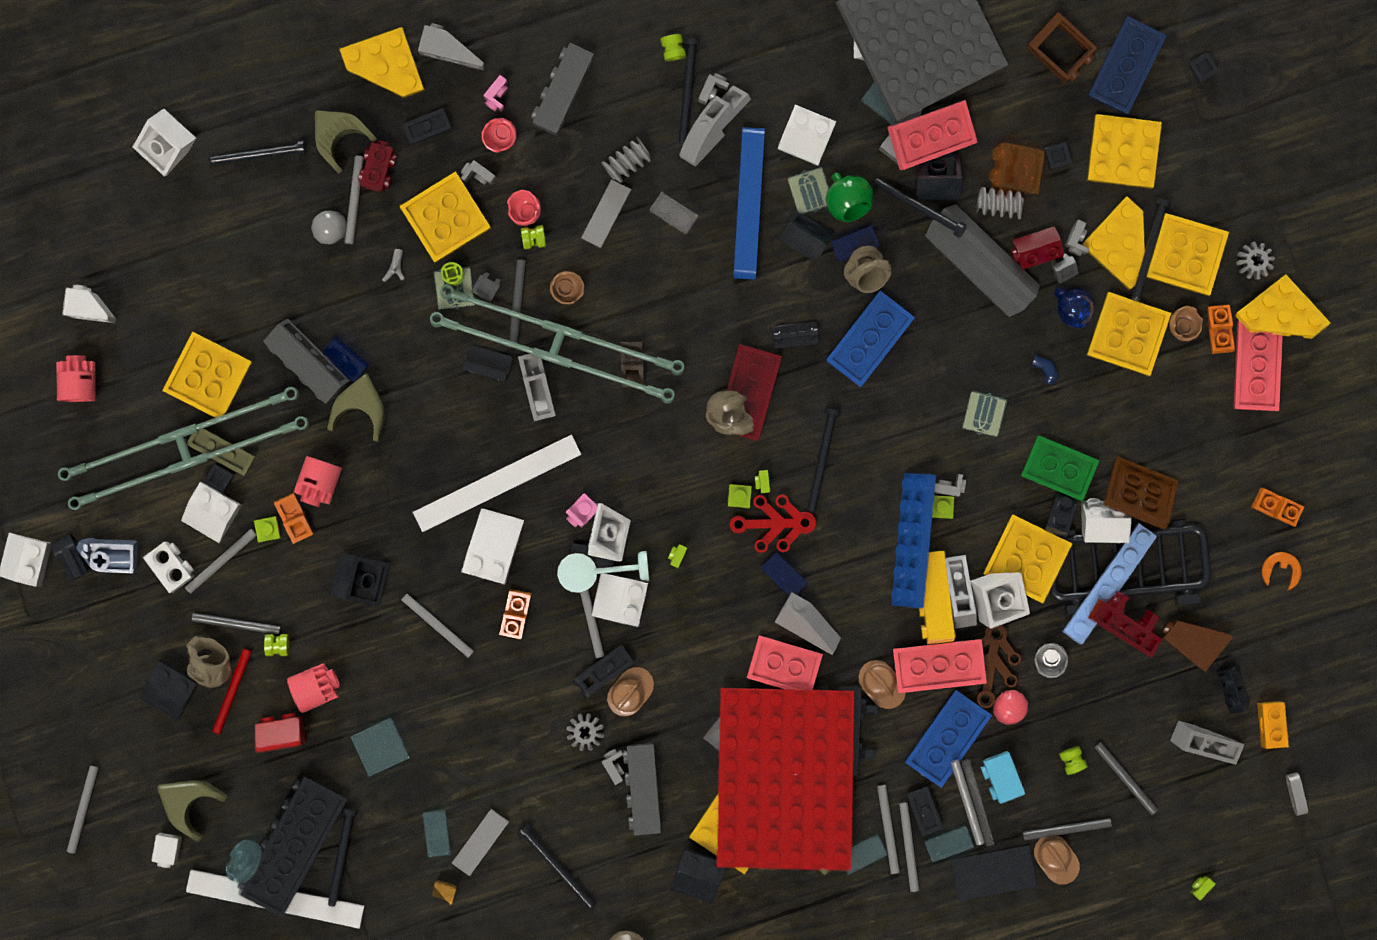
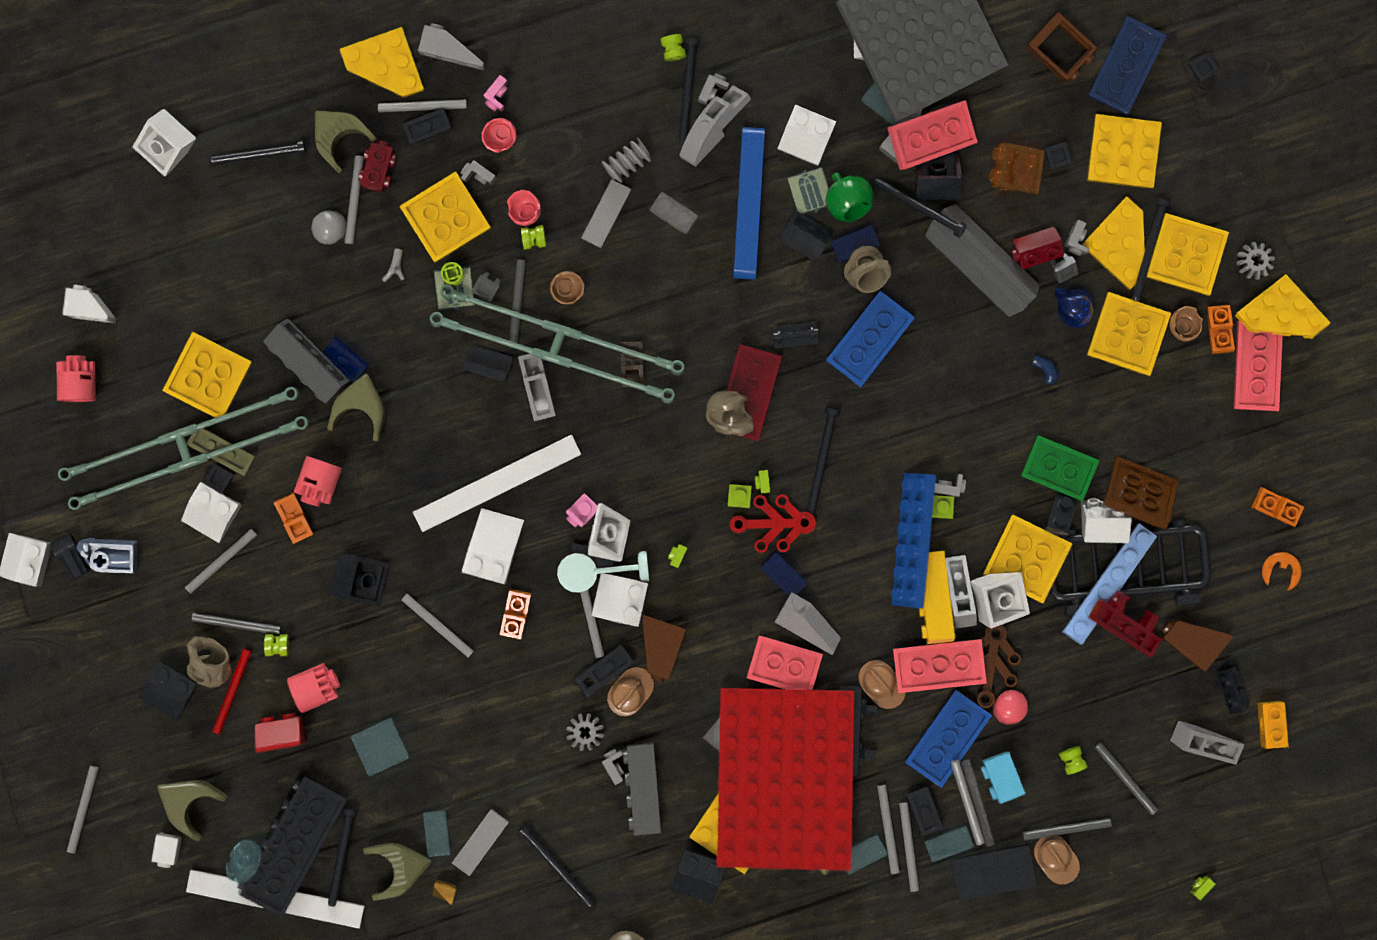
white brick [143,542,194,593] -> none
lime plate [254,517,281,542] -> none
dark grey brick [531,43,595,137] -> none
clear light blue piece [962,391,1007,437] -> none
light grey piece [976,187,1023,220] -> none
light grey hair [1034,643,1068,678] -> none
light grey beam [1286,773,1308,816] -> none
none -> olive animal [363,843,432,900]
none -> light grey bar [378,99,467,112]
none -> reddish brown slope [643,615,686,682]

